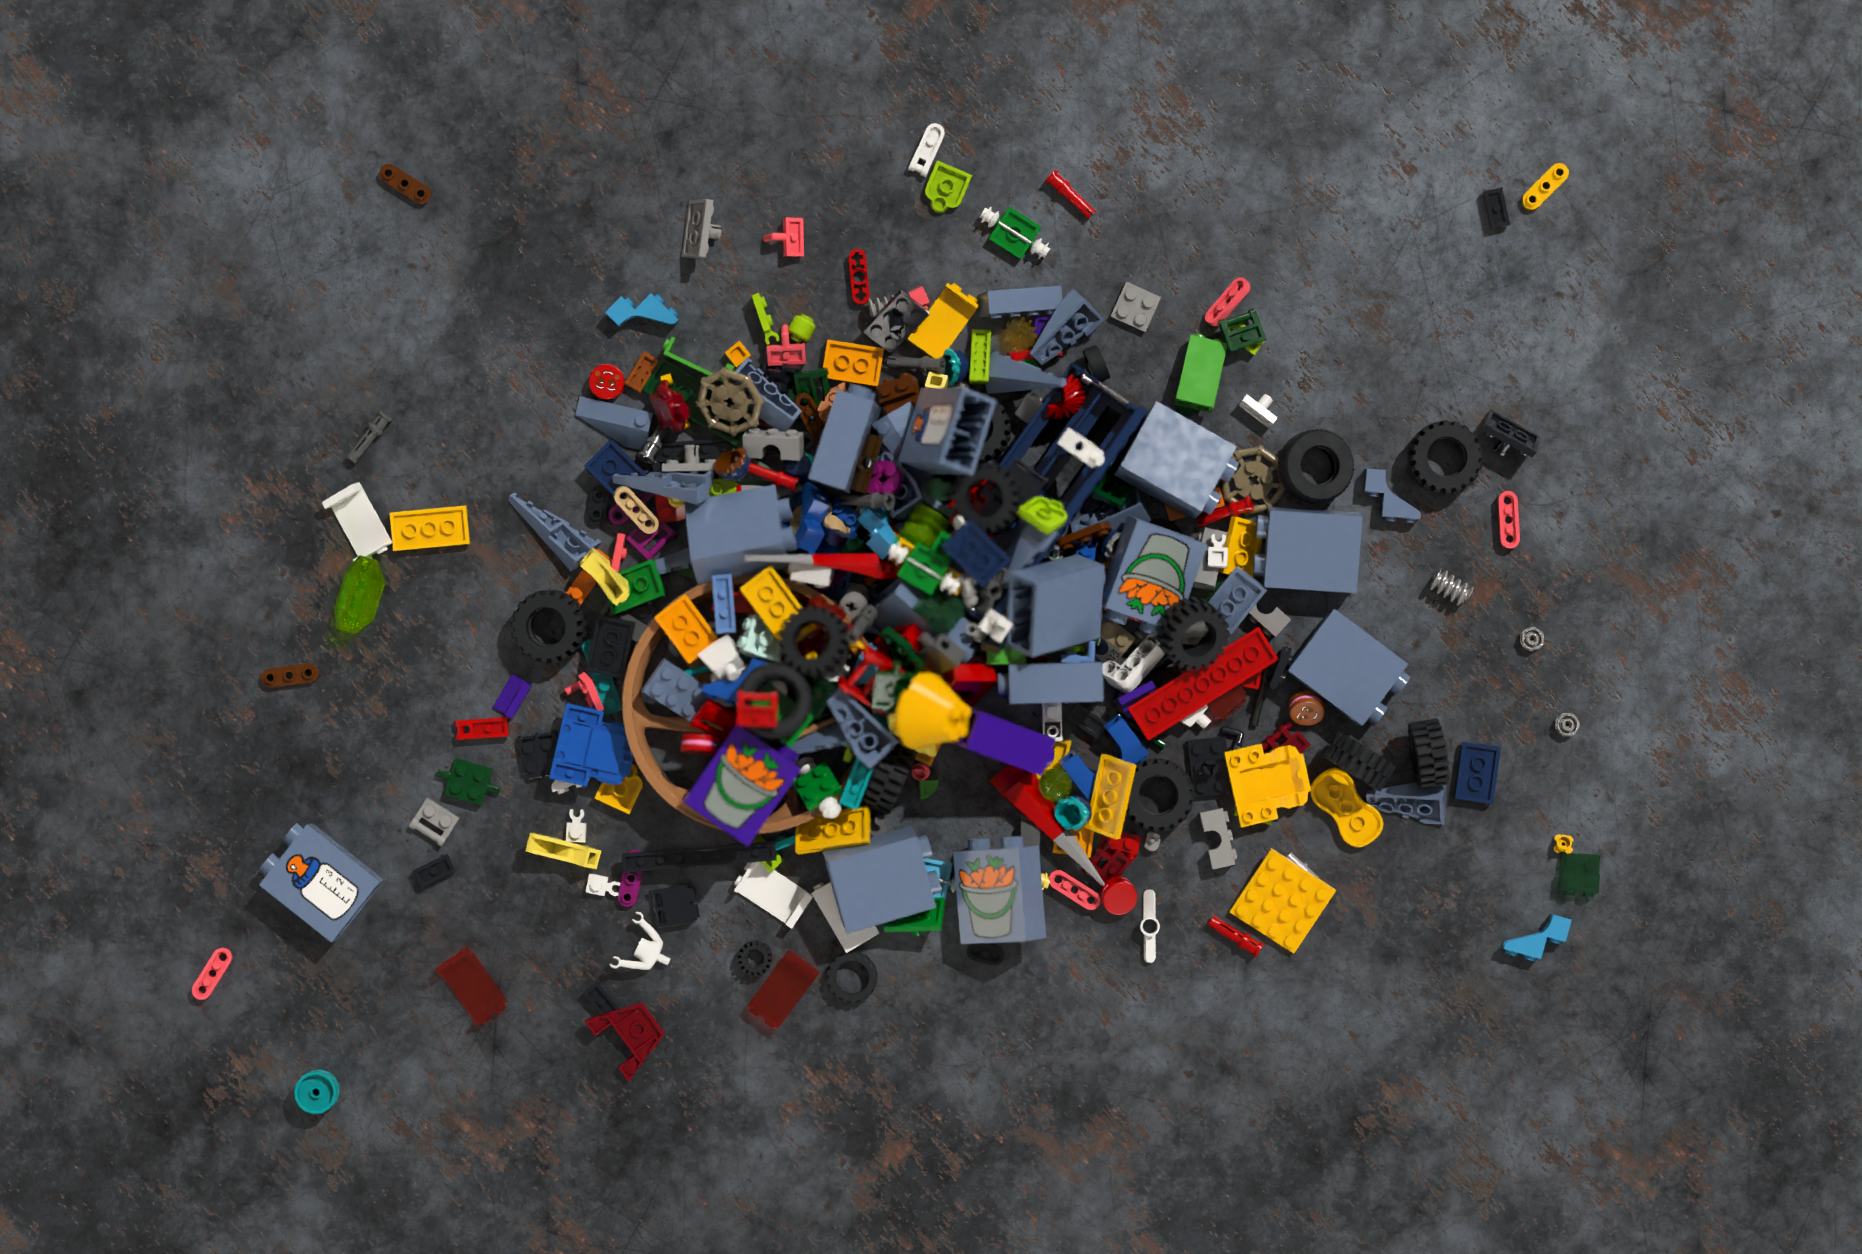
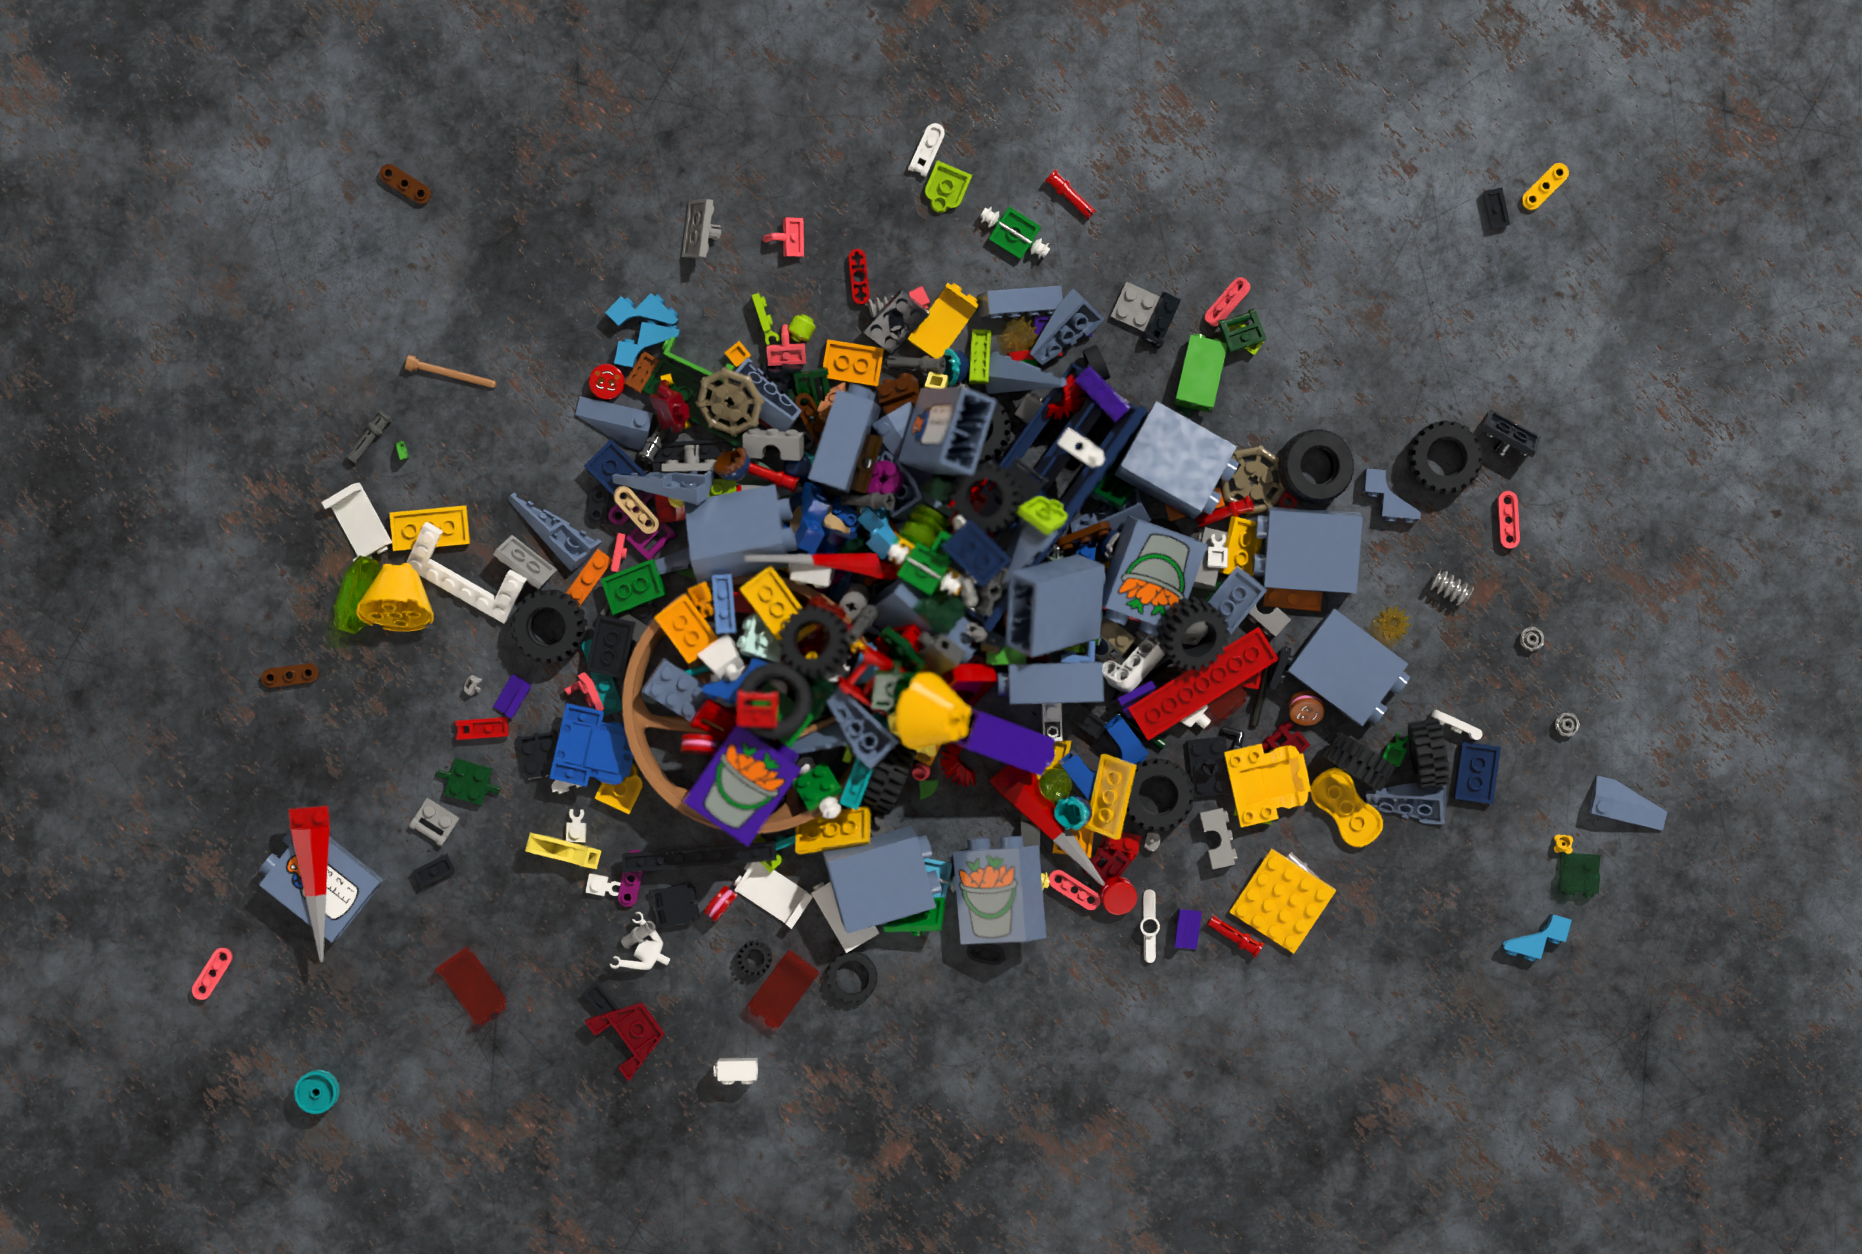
light yellow arch [580,547,629,606] -> none
white panel [978,609,1013,643] -> none
white tile [1239,394,1277,428] -> none
none -> red plate [289,805,330,963]
none -> yellow cone [356,563,434,631]
none -> bright green tile [396,441,409,461]
none -> medium nougat piece [405,355,496,388]
none -> white plate [406,521,527,624]
none -> light grey piece [463,675,482,696]
none -> light grey plate [493,535,557,590]
none -> dark azure arch [614,320,681,368]
none -> light grey pin [621,921,656,949]
none -> light orange plate [687,581,715,618]
none -> red head [704,885,738,922]
none -> white brick [714,1058,758,1084]
none -> red hair [940,742,976,787]
none -> dark purple plate [1075,366,1130,422]
none -> black plate [1142,292,1181,349]
none -> dark purple panel [1174,908,1202,950]
none -> orange plate [1263,587,1322,612]
none -> red plate [1278,492,1298,508]
none -> clear yellow gear [1376,606,1411,640]
none -> green plate [1382,732,1408,768]
none -> white plate [1431,709,1482,740]
none -> sand blue wedge [1588,776,1667,831]

